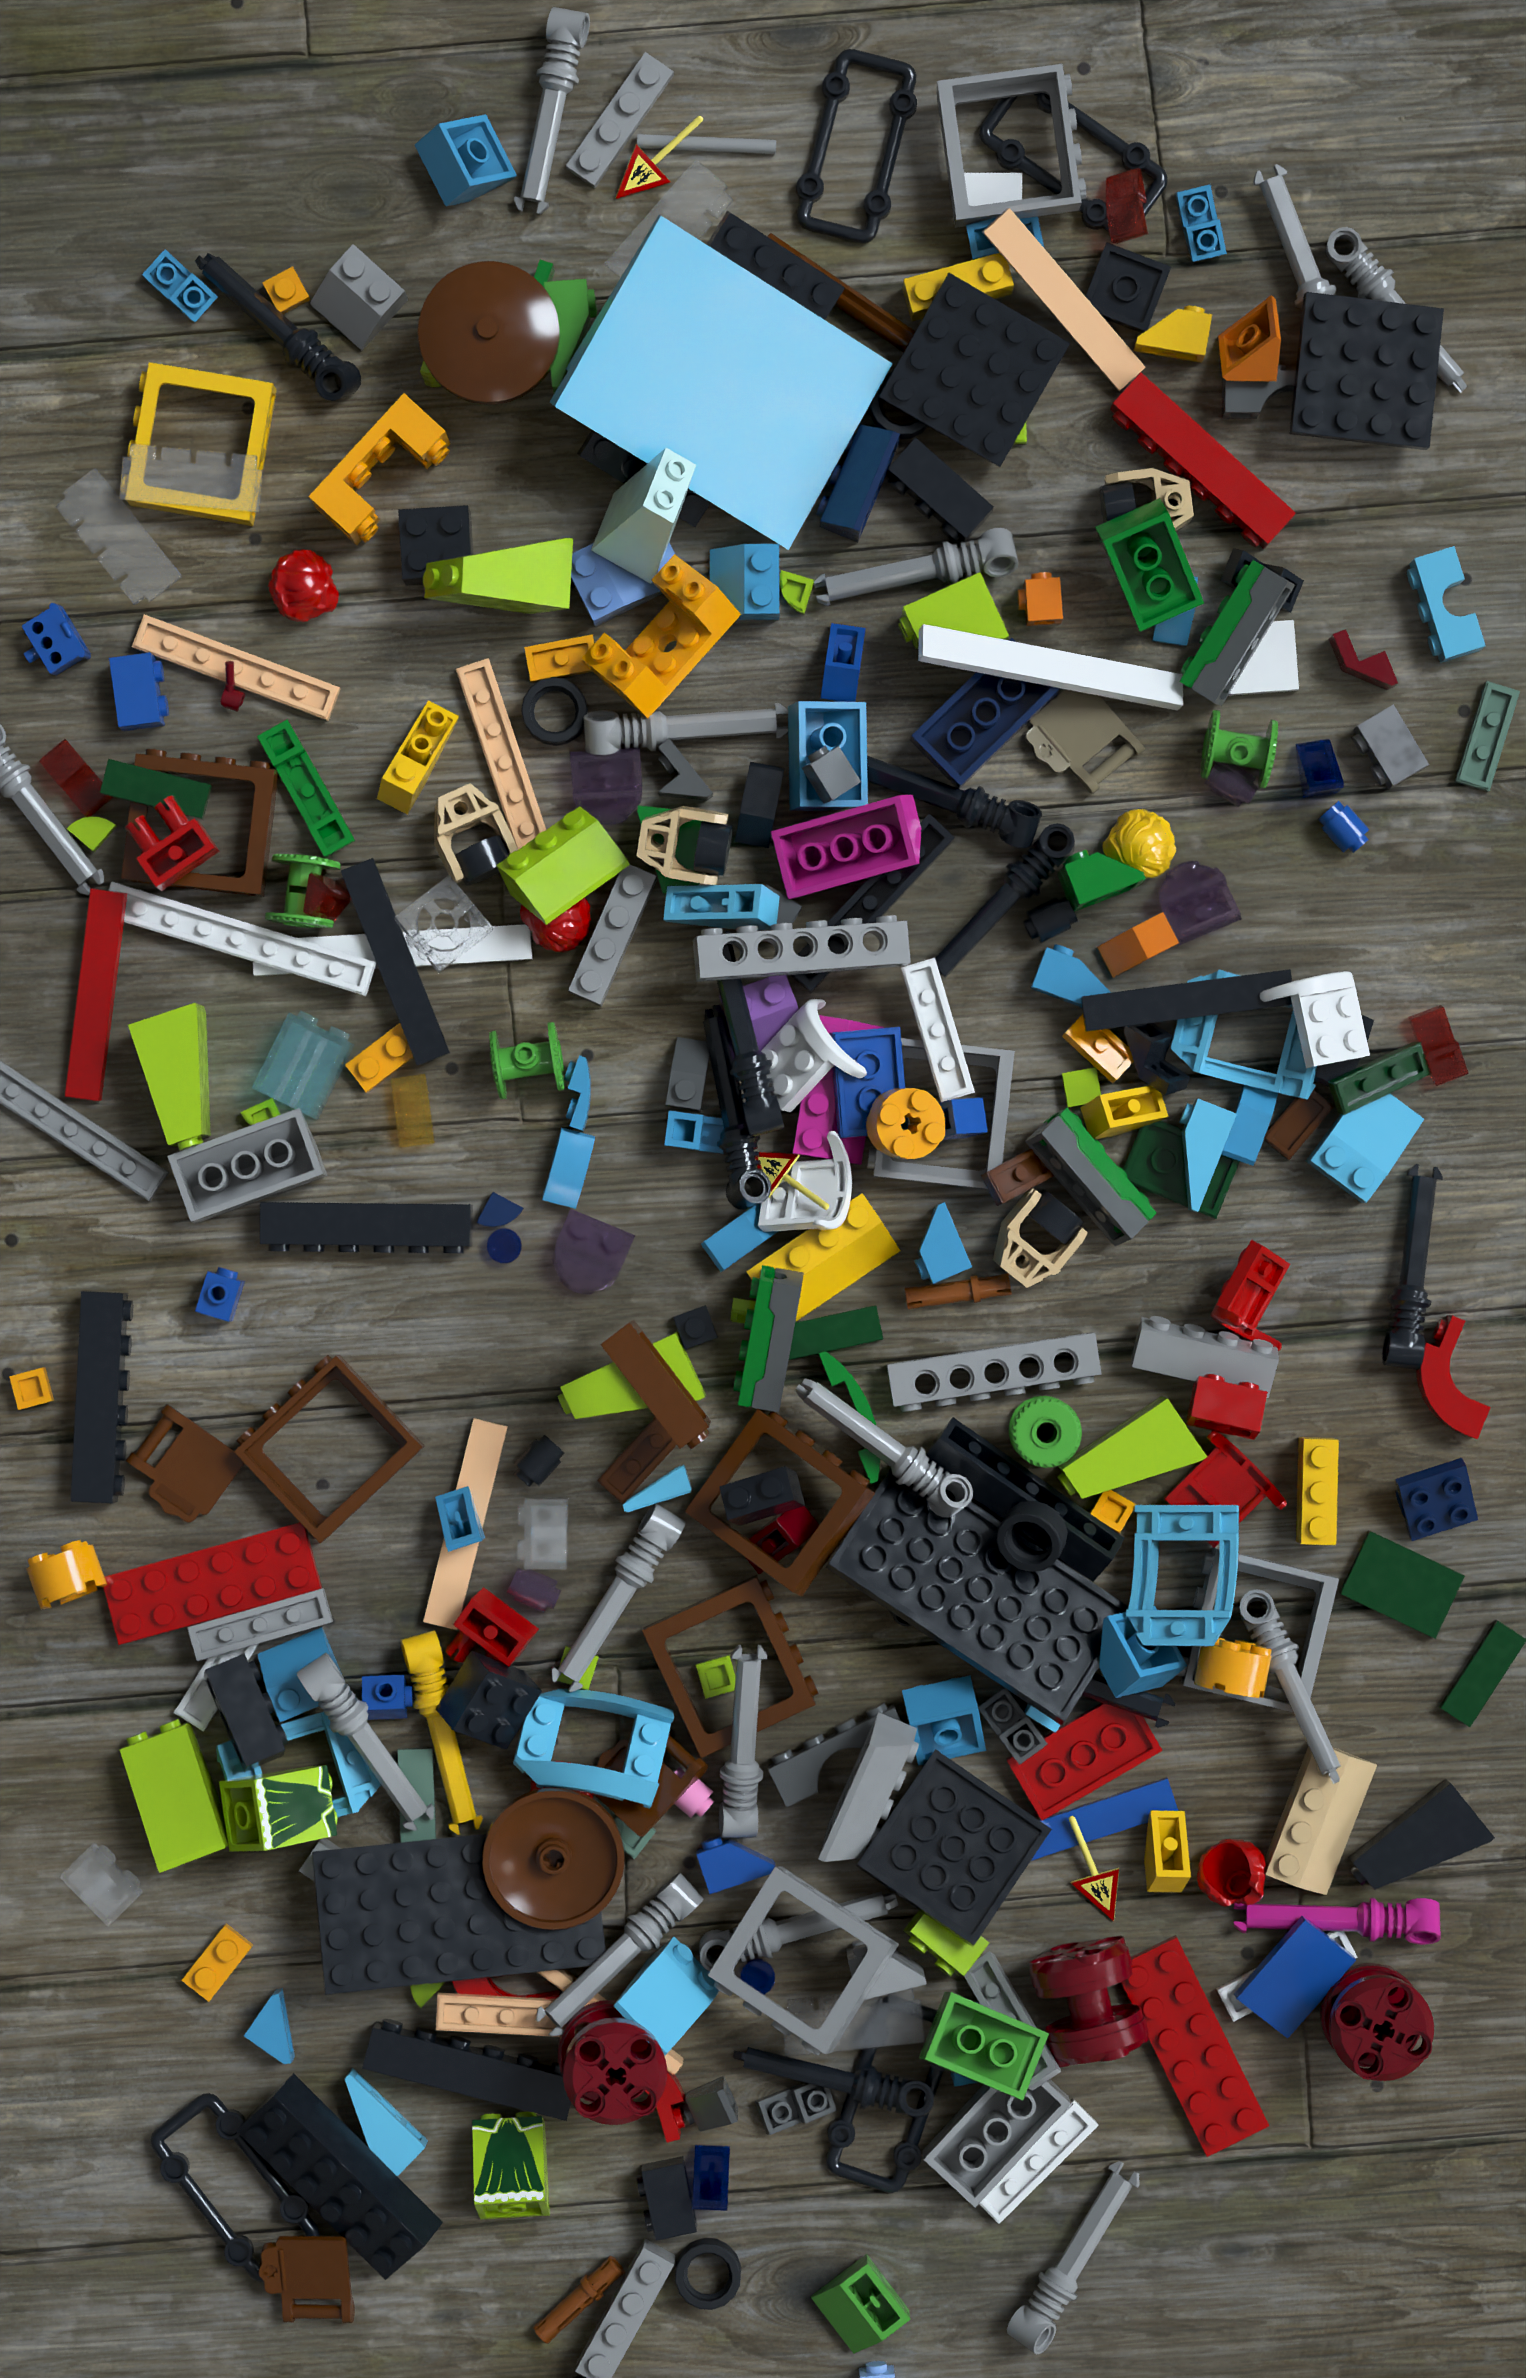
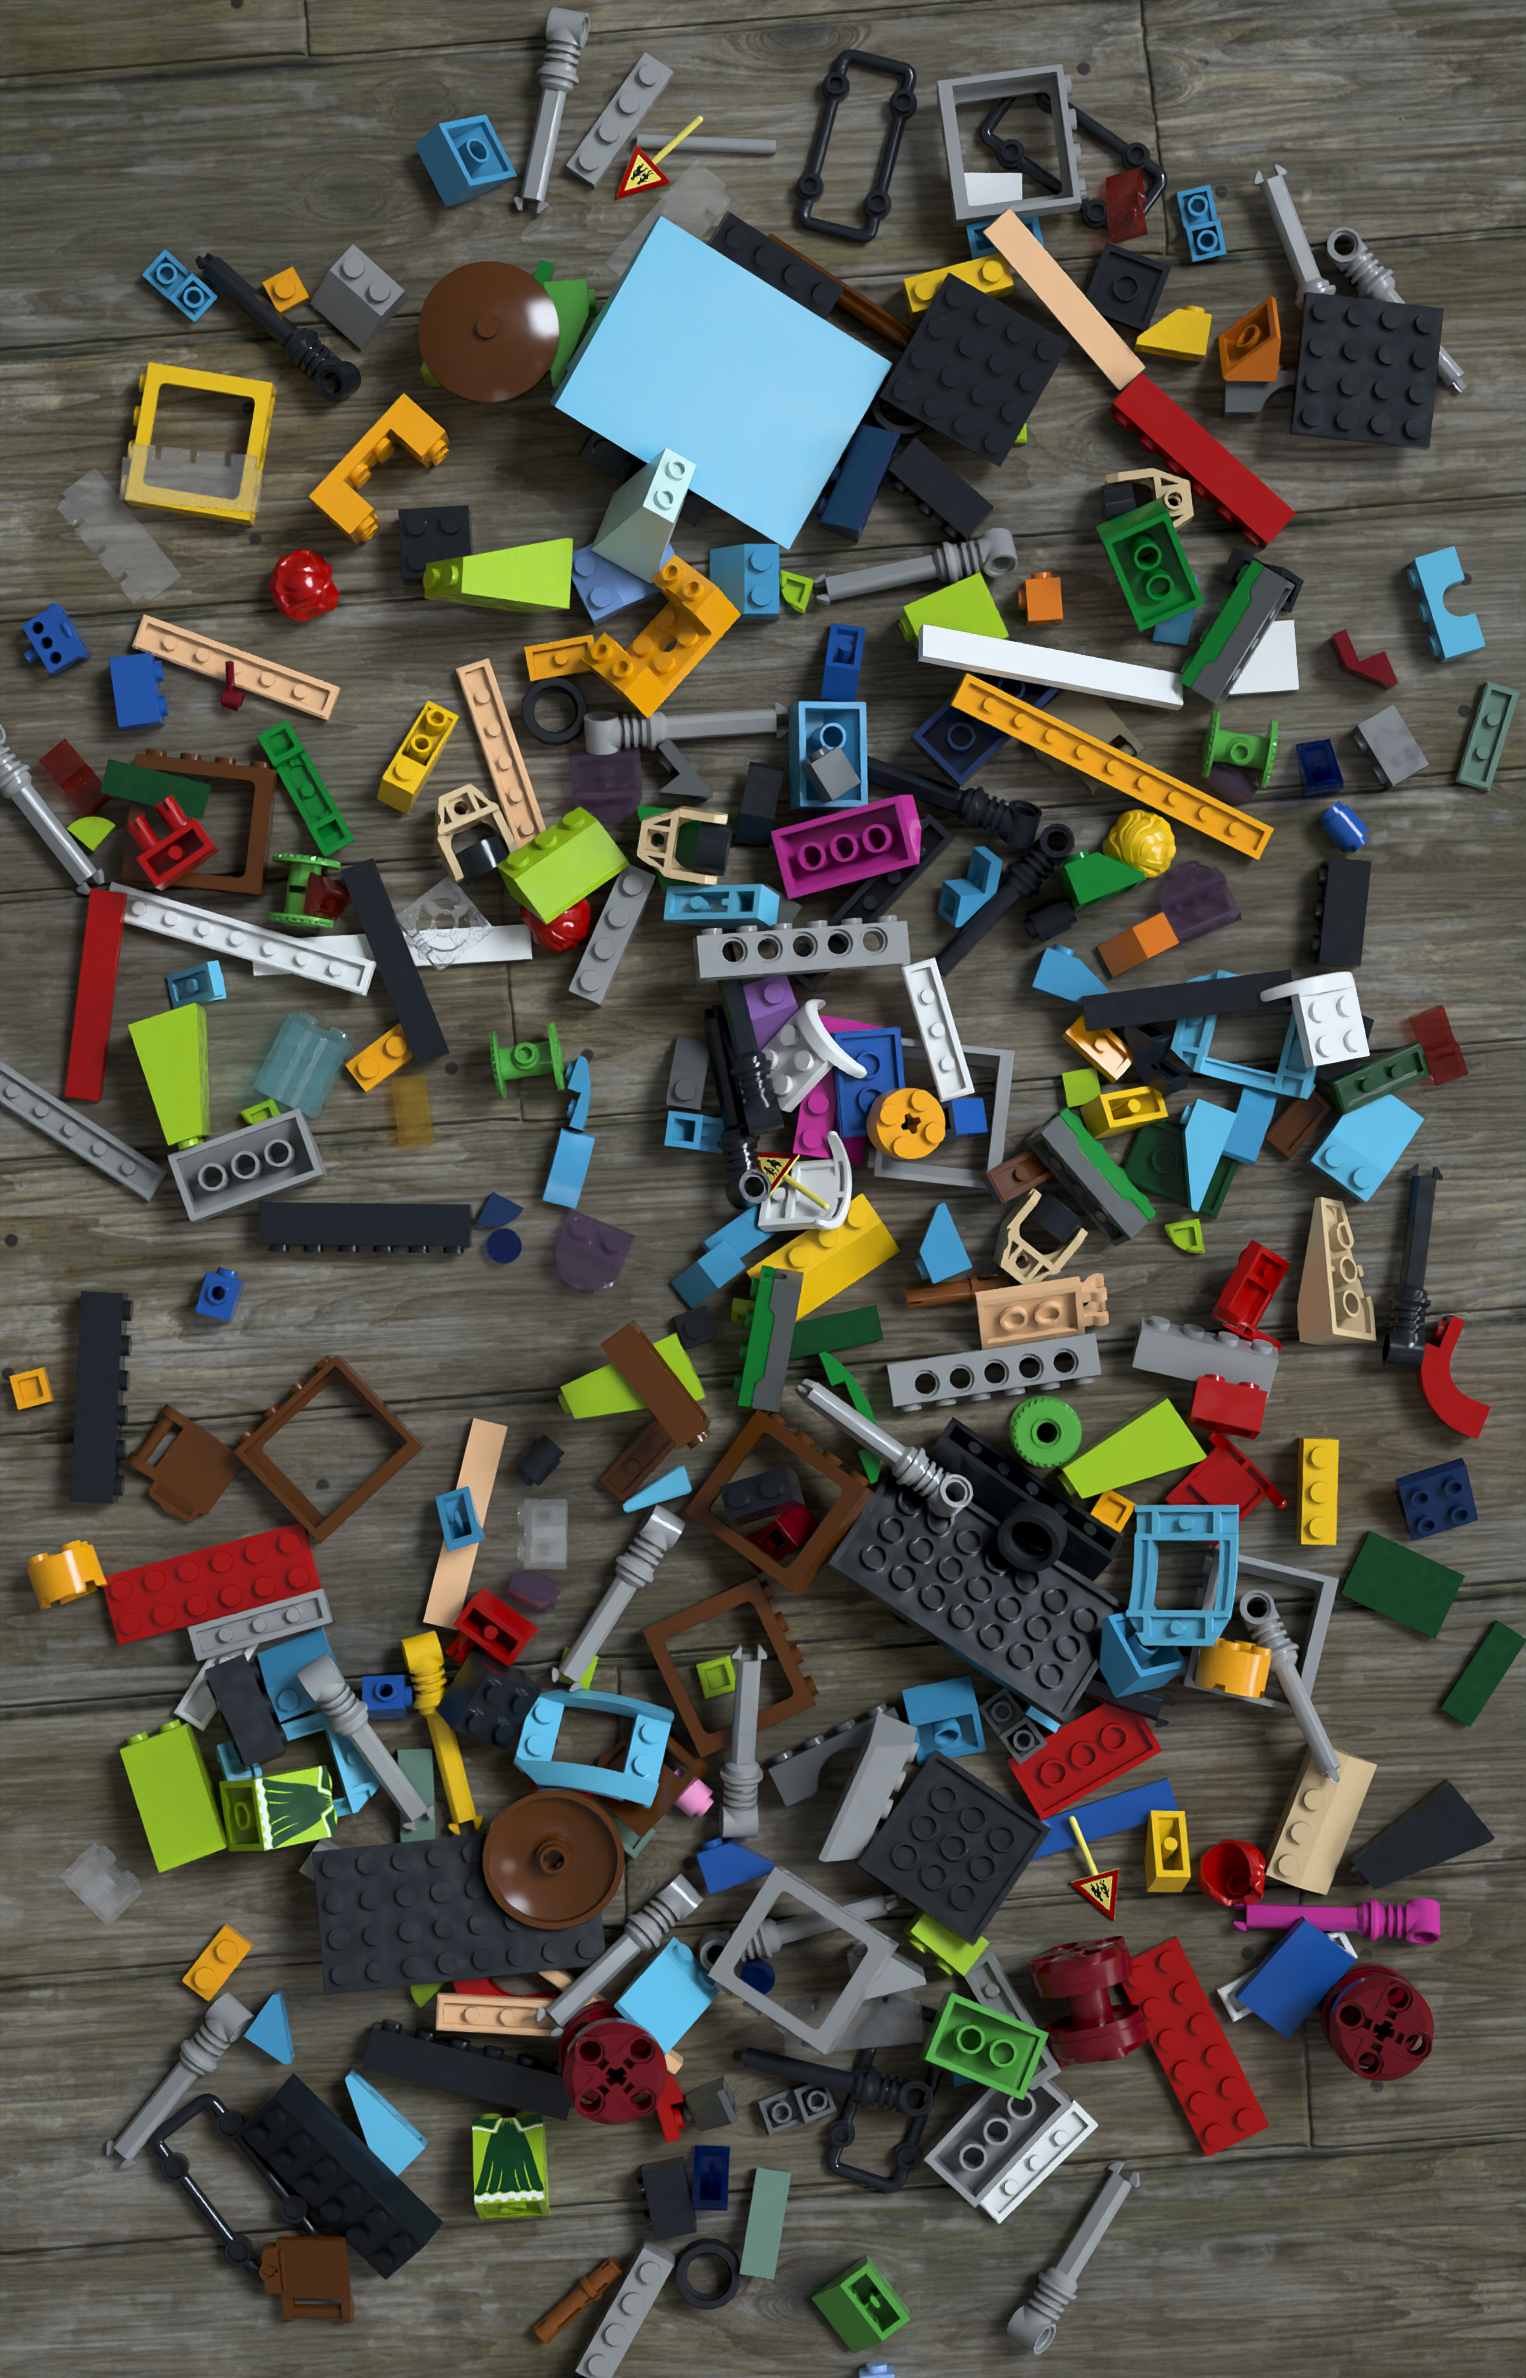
none -> light grey piece [106,1992,255,2169]
none -> medium azure slope [166,960,226,1009]
none -> dark azure slope [671,1239,746,1309]
none -> sand green tile [739,2167,791,2280]
none -> dark azure slope [937,846,1003,927]
none -> light orange plate [949,673,1274,860]
none -> light nougat tile [975,1273,1109,1350]
none -> lime tile [1164,1218,1205,1253]
none -> tan wedge [1297,1197,1377,1345]
none -> black brick [1310,857,1372,968]

